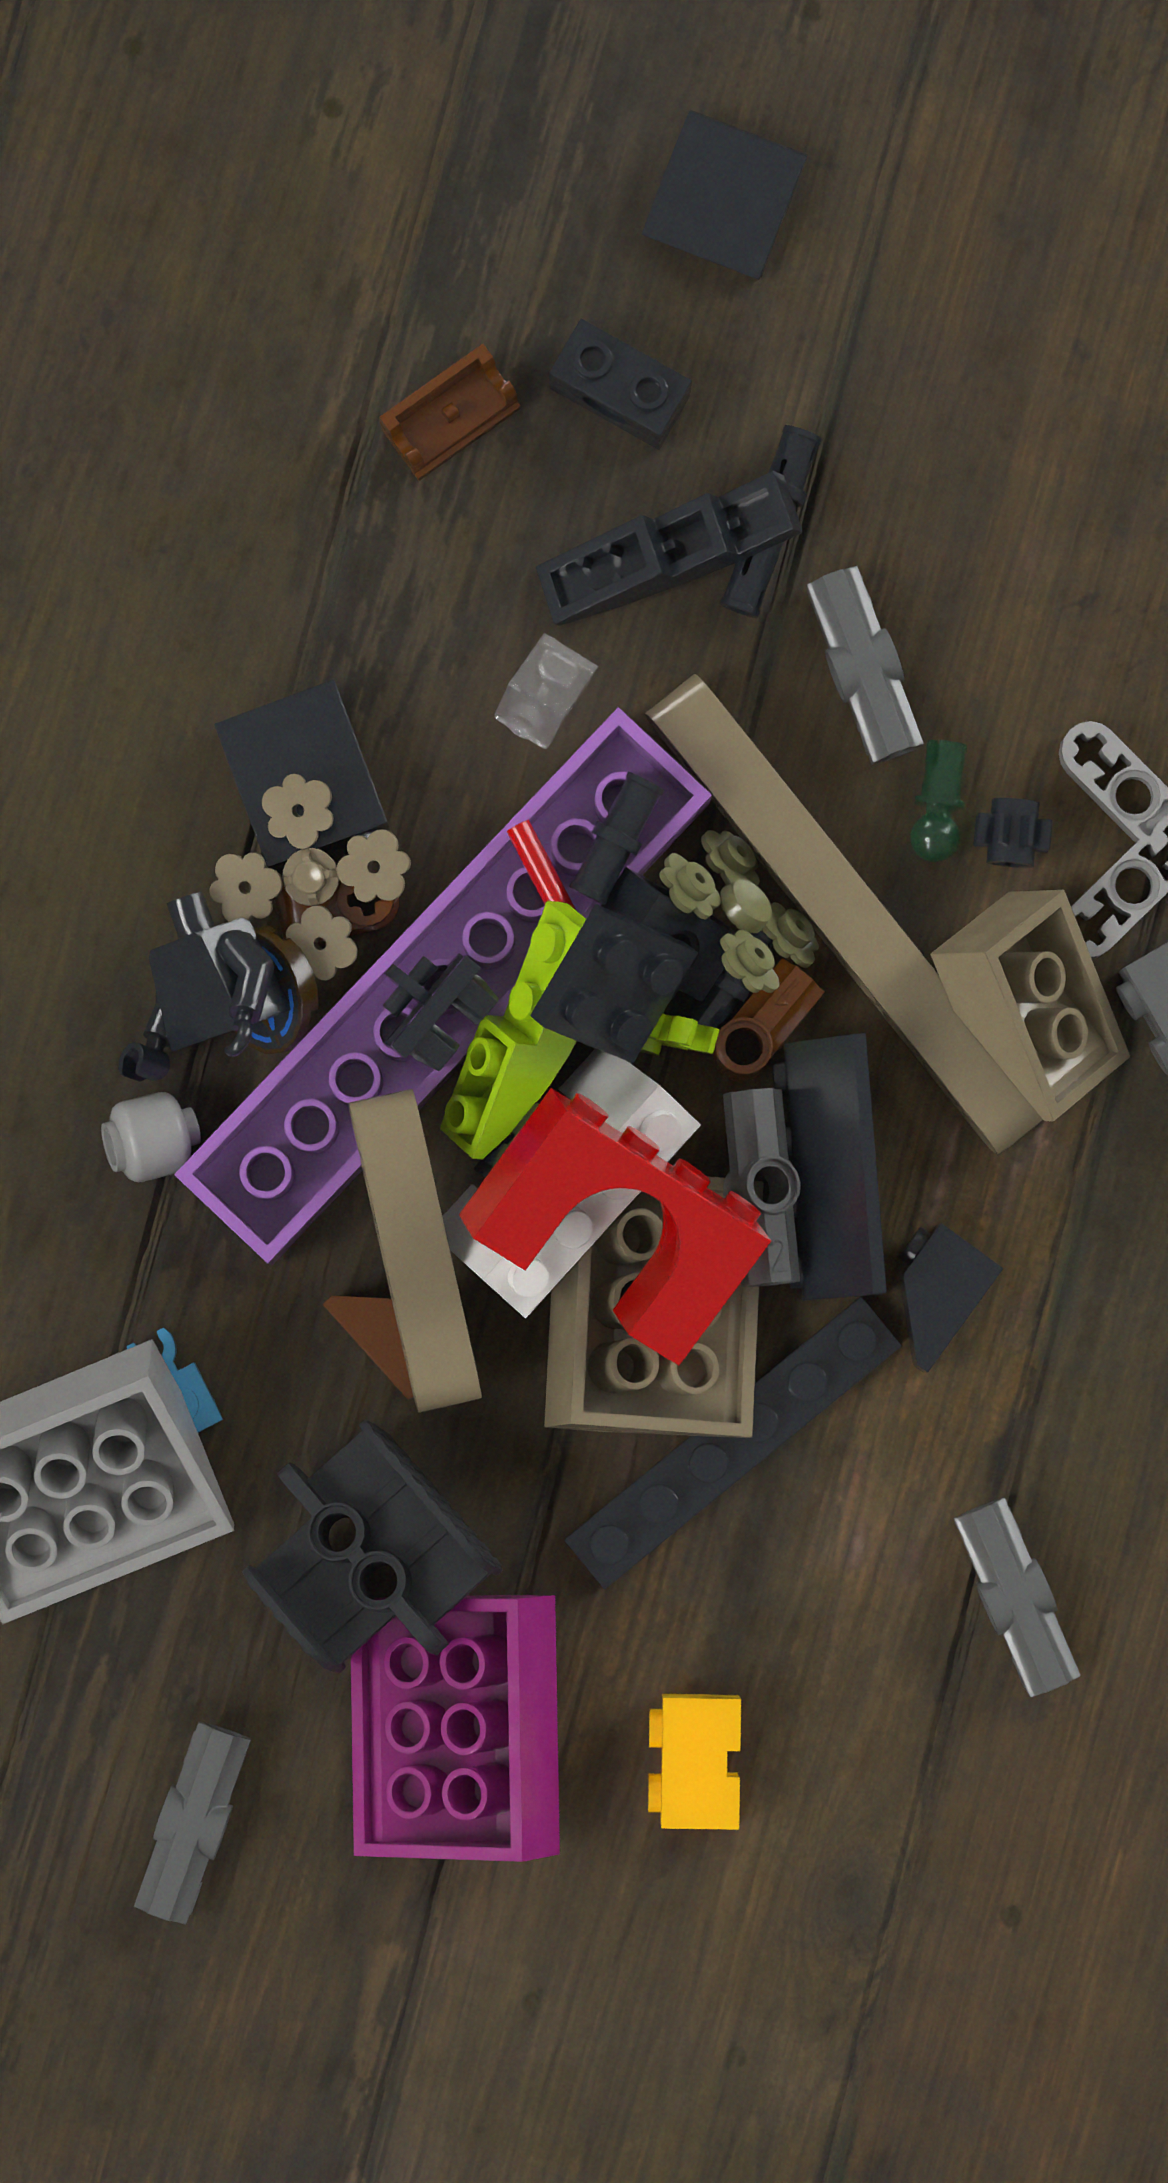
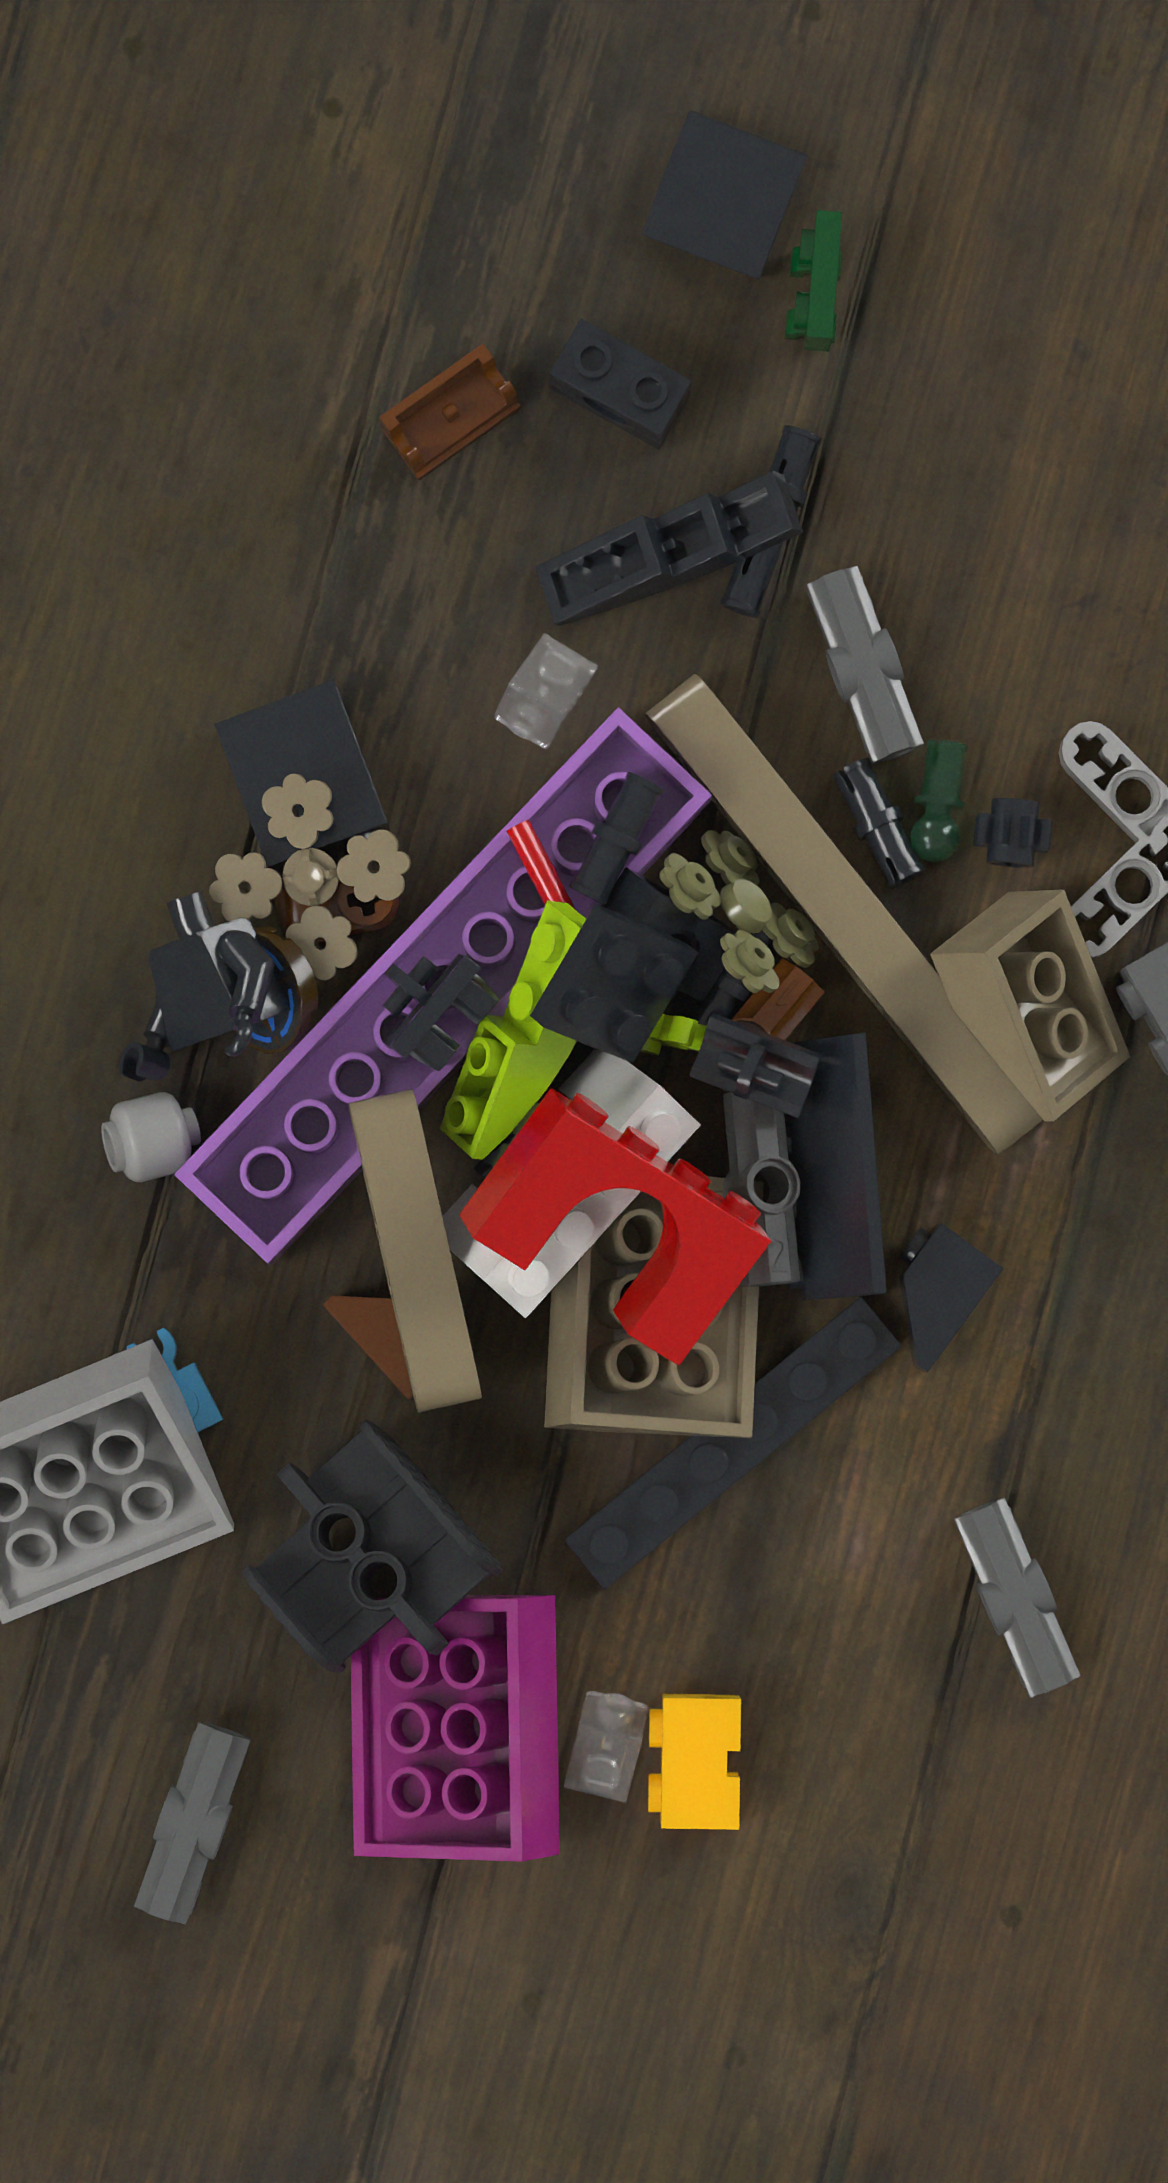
none -> clear bracket [564,1691,648,1803]
none -> black hips [689,1014,822,1118]
none -> dark green plate [784,210,842,352]
none -> black pin [832,758,926,889]

